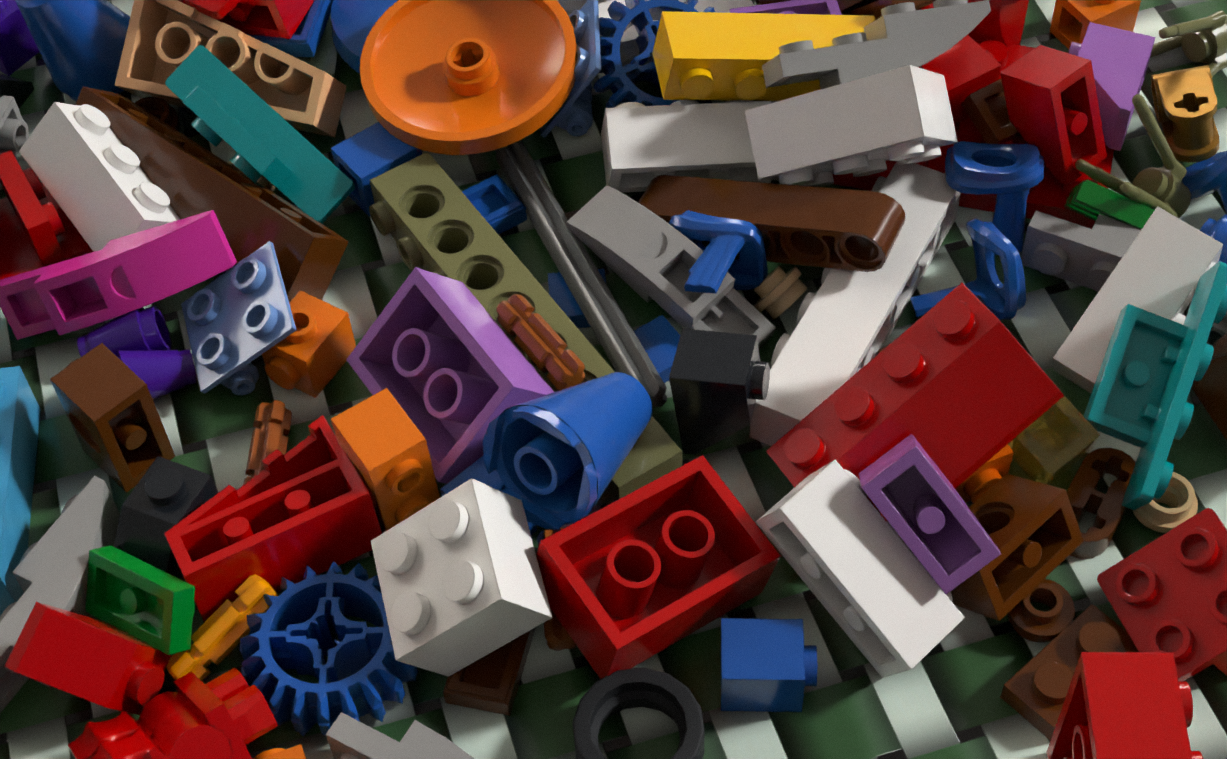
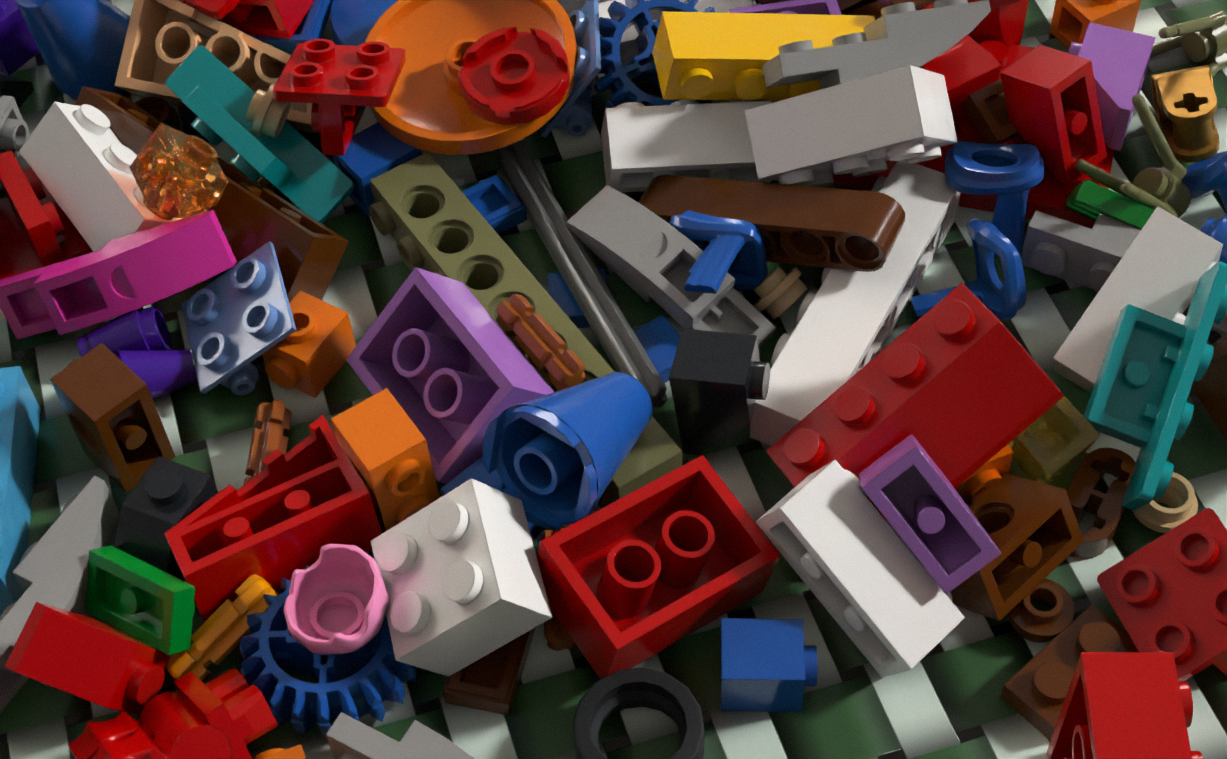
none -> clear orange brick [129,123,229,220]
none -> tan plate [245,83,293,139]
none -> red bracket [273,39,406,156]
none -> bright pink hair [284,544,389,655]
none -> red tile [458,27,570,125]

